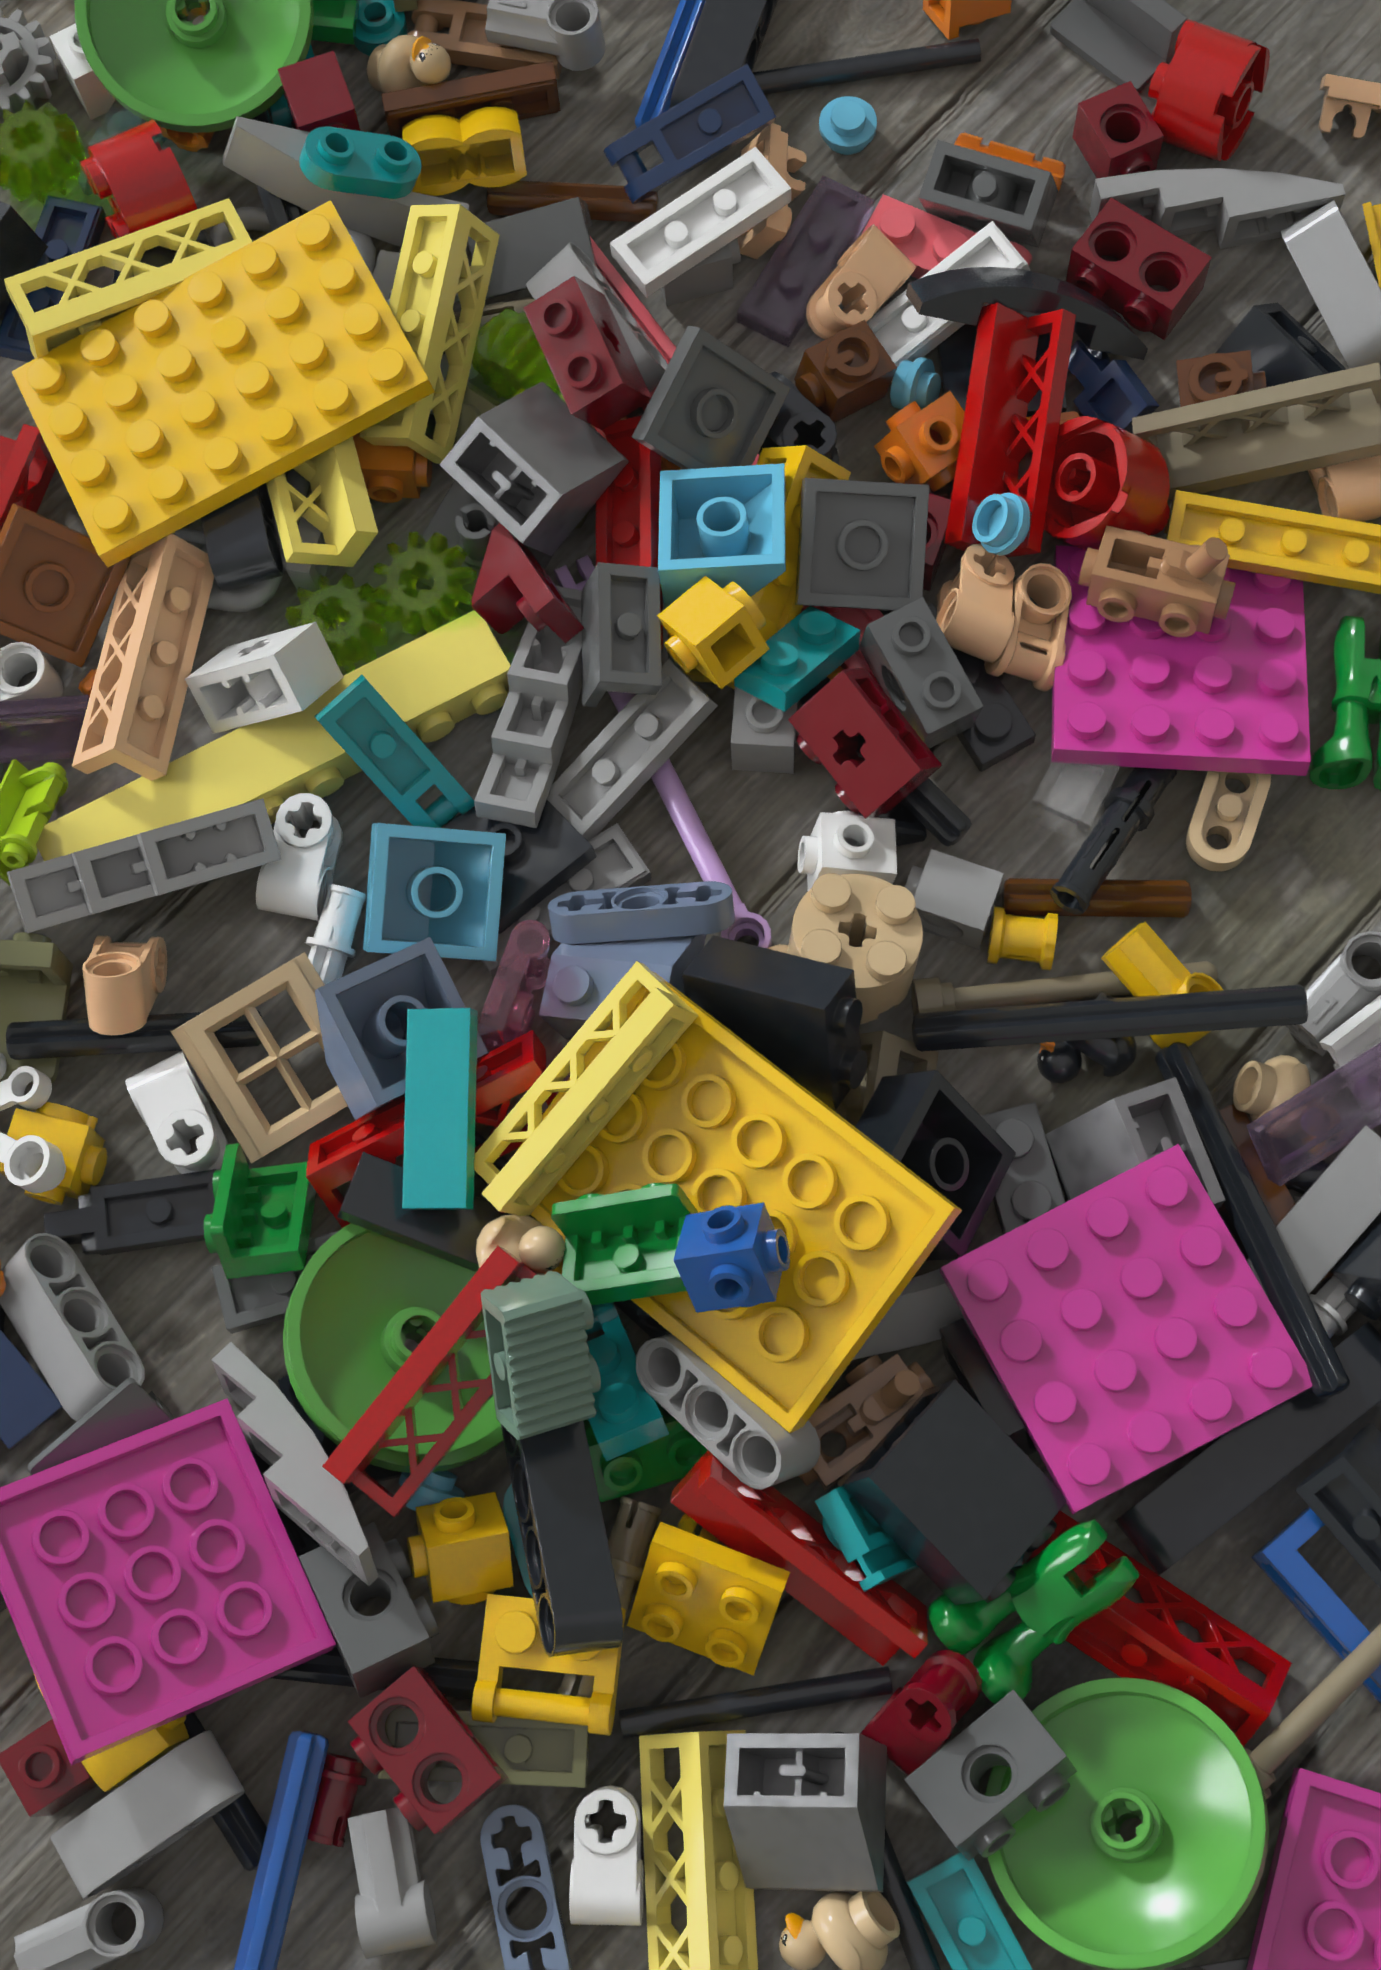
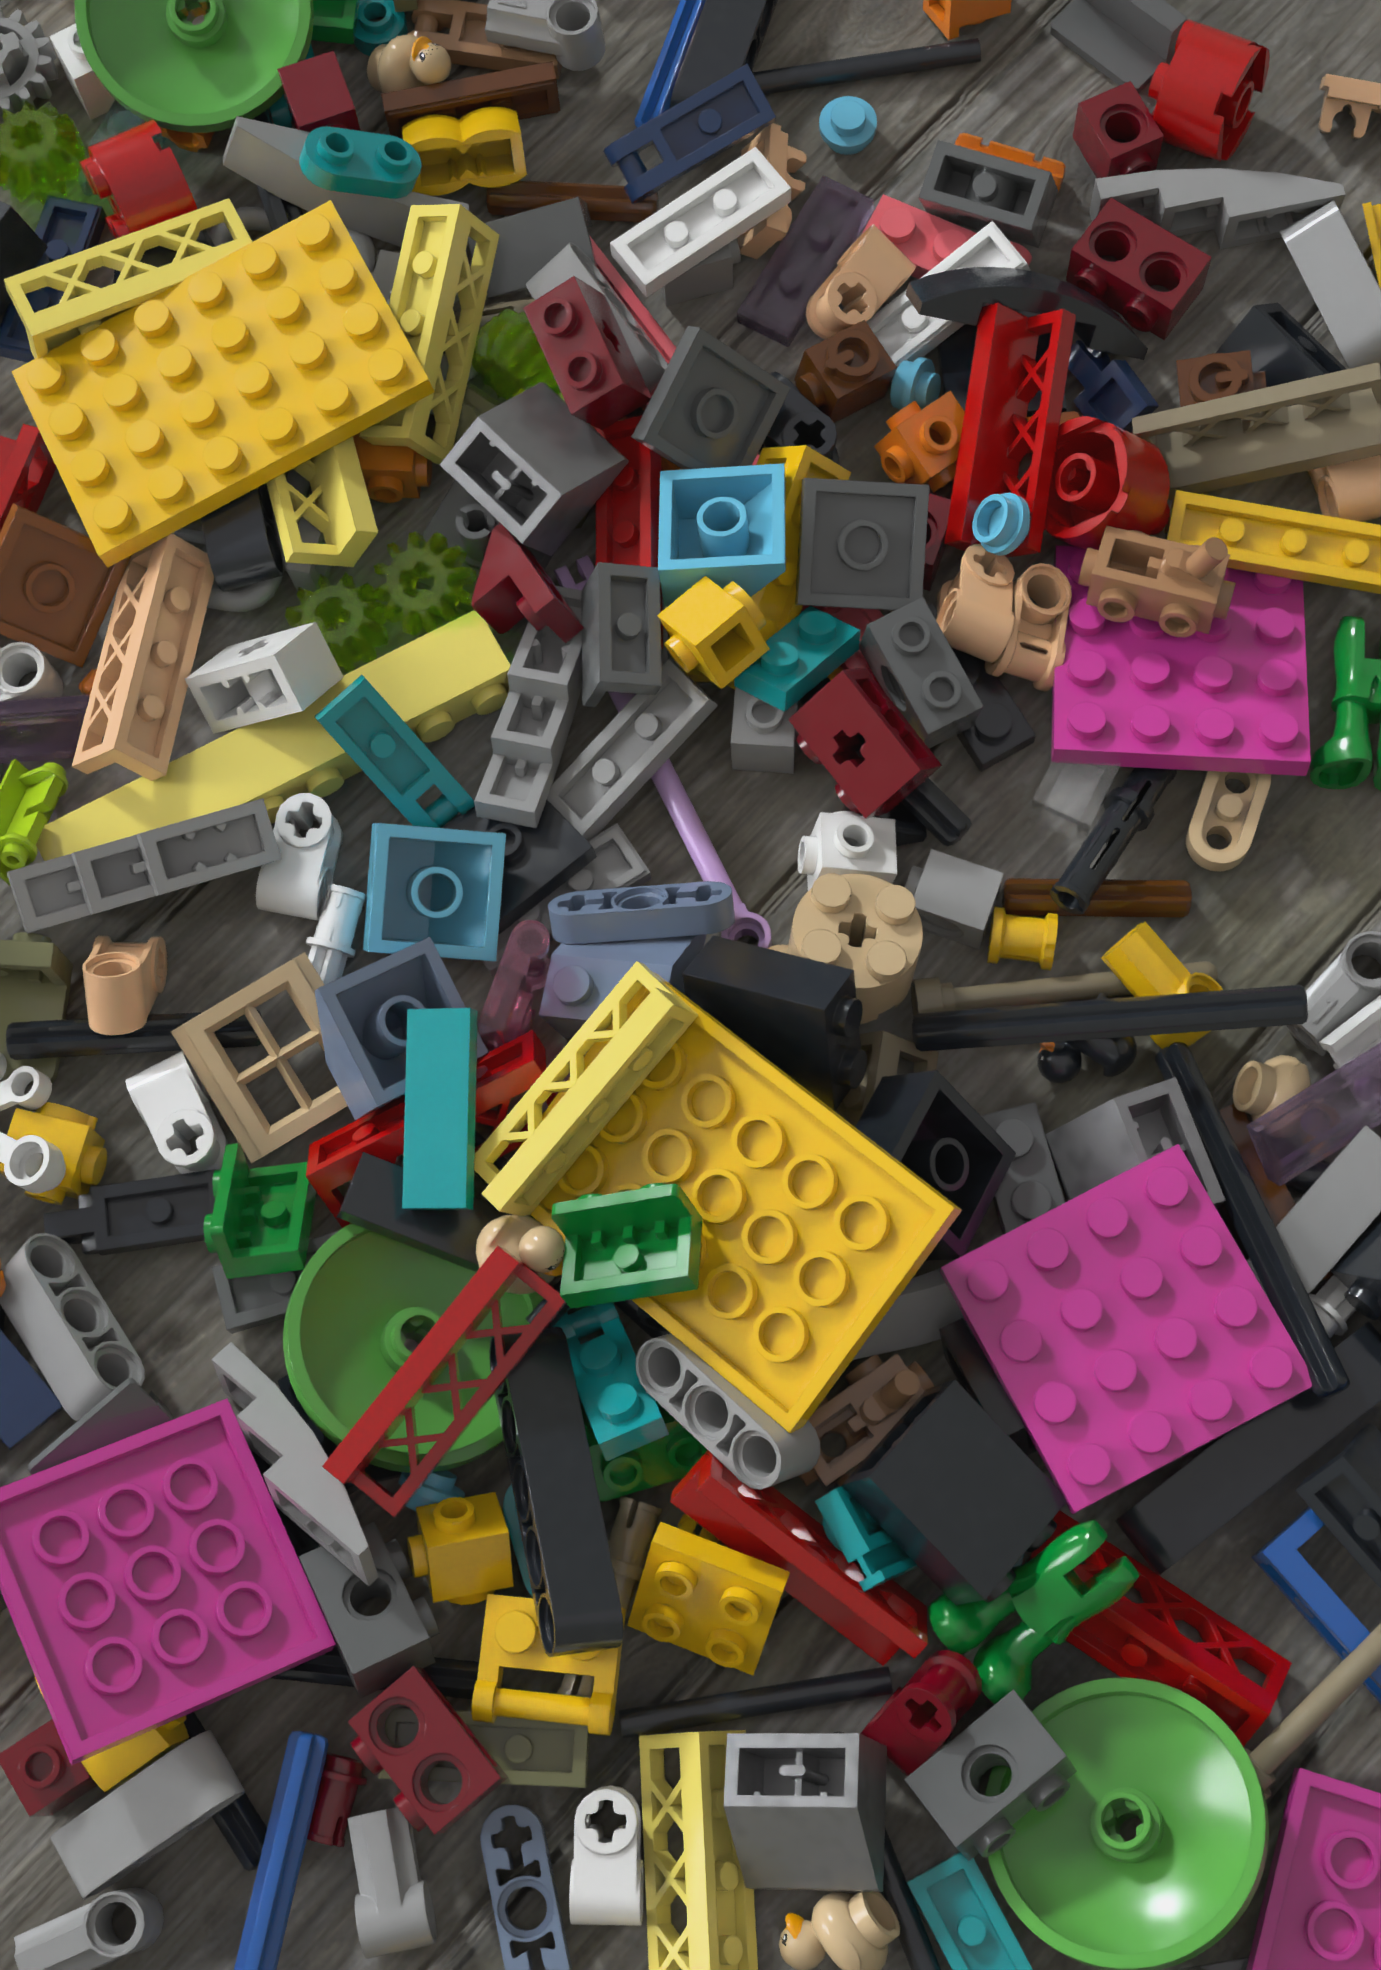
sand green brick [481,1271,601,1440] -> none
blue brick [673,1202,790,1313] -> none

